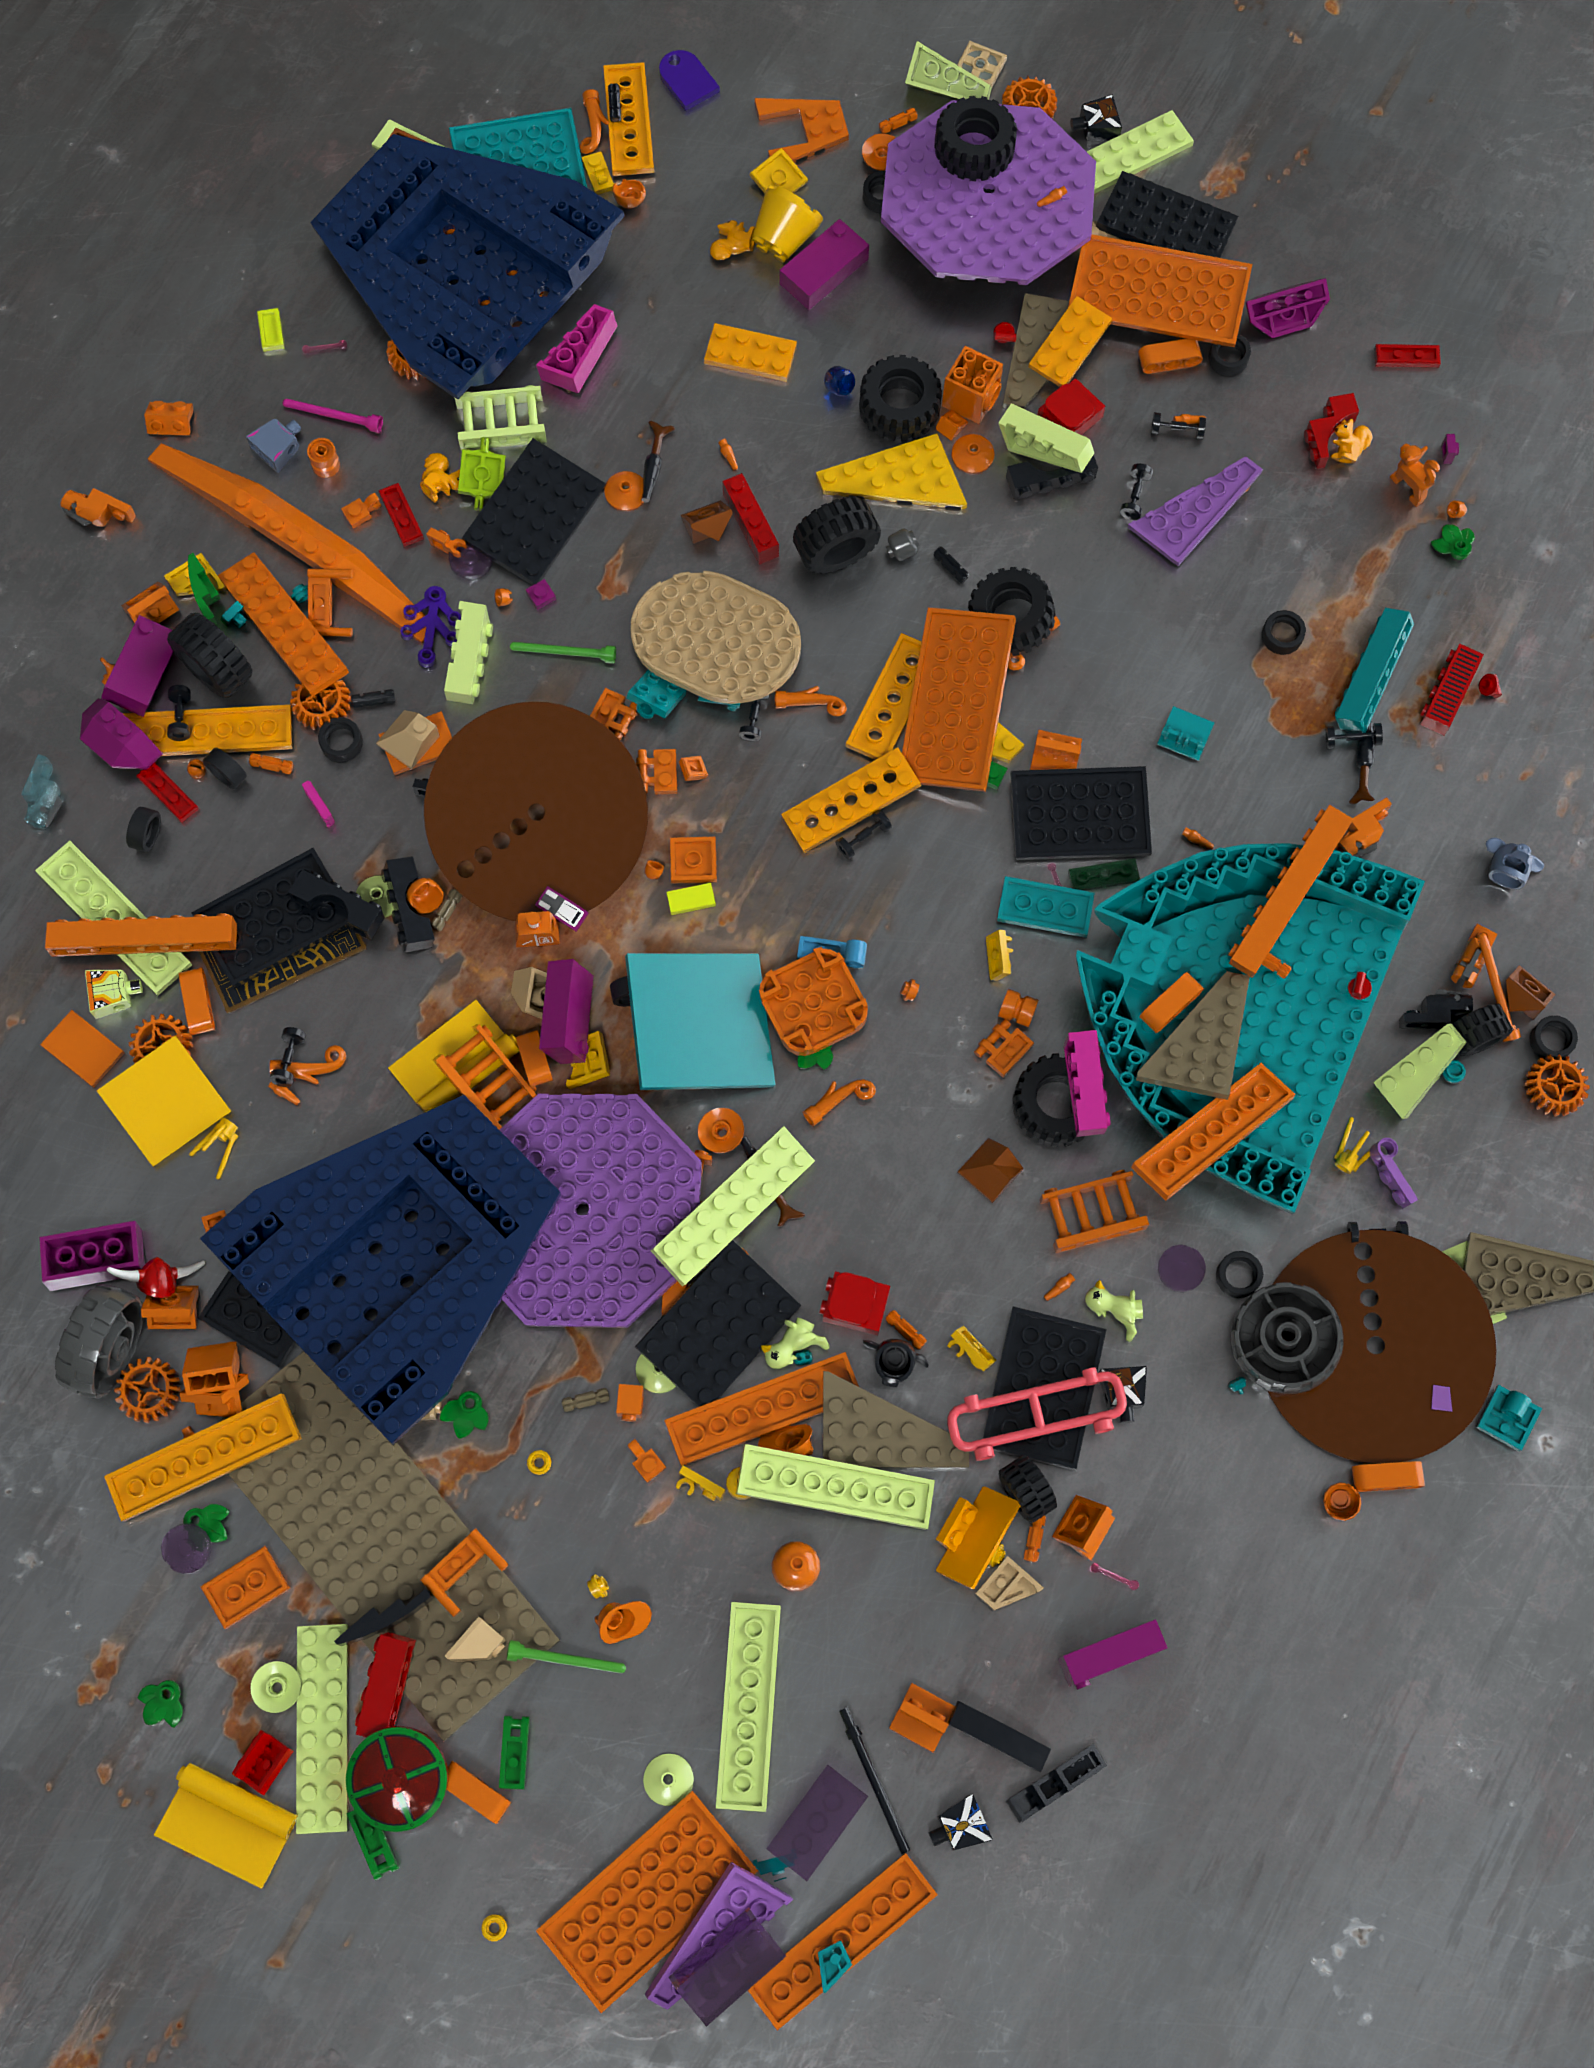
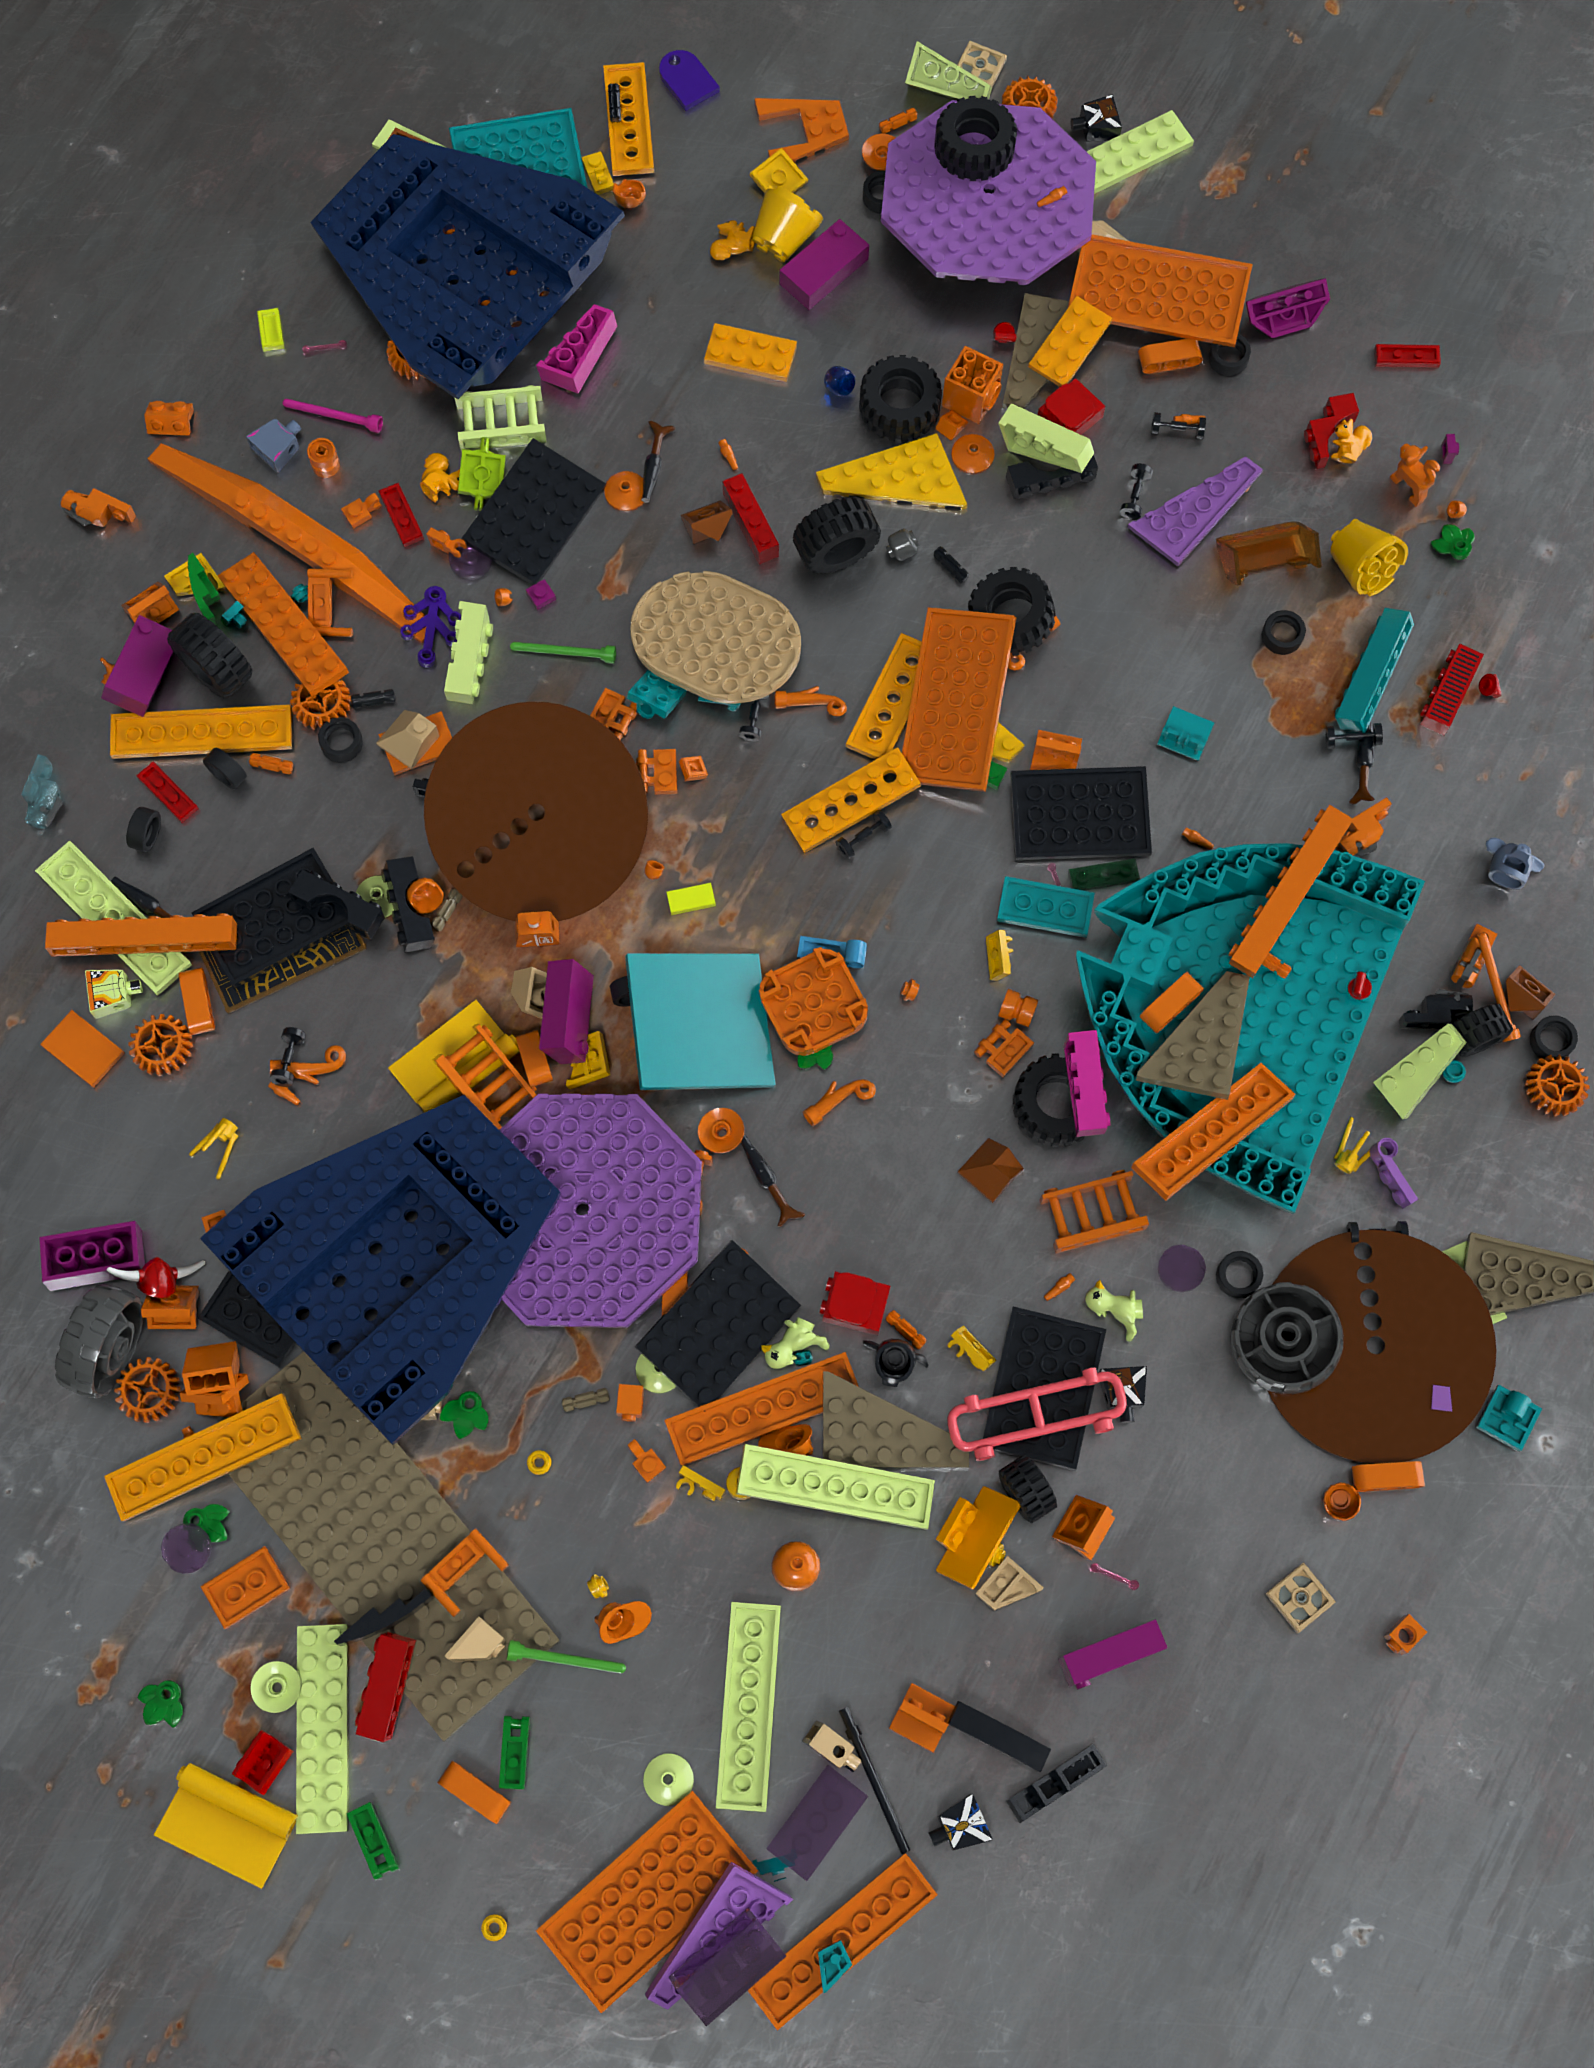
magenta wedge [80,698,163,770] -> none
yellow tile [96,1036,231,1167] -> none
black wheel [167,685,191,741] -> none
orange hinge [187,759,207,779] -> none
dark pink tile [301,781,335,828] -> none
dish [346,1726,449,1832] -> none
slope [535,886,589,932] -> none
orange plant [580,89,609,154] -> none
yellowish green plate [650,1126,815,1286] -> none
orange plate [670,837,717,884] -> none
orange axle [1024,1515,1046,1562] -> none
black plate [1096,171,1239,258] -> none
teal rock [1228,1376,1246,1394] -> none
none -> black piece [111,876,172,918]
none -> tan torso [802,1720,861,1772]
none -> clear orange windscreen [1216,521,1322,586]
none -> tan piece [1265,1562,1336,1634]
none -> yellow cone [1330,519,1408,596]
none -> orange brick [1383,1614,1427,1655]

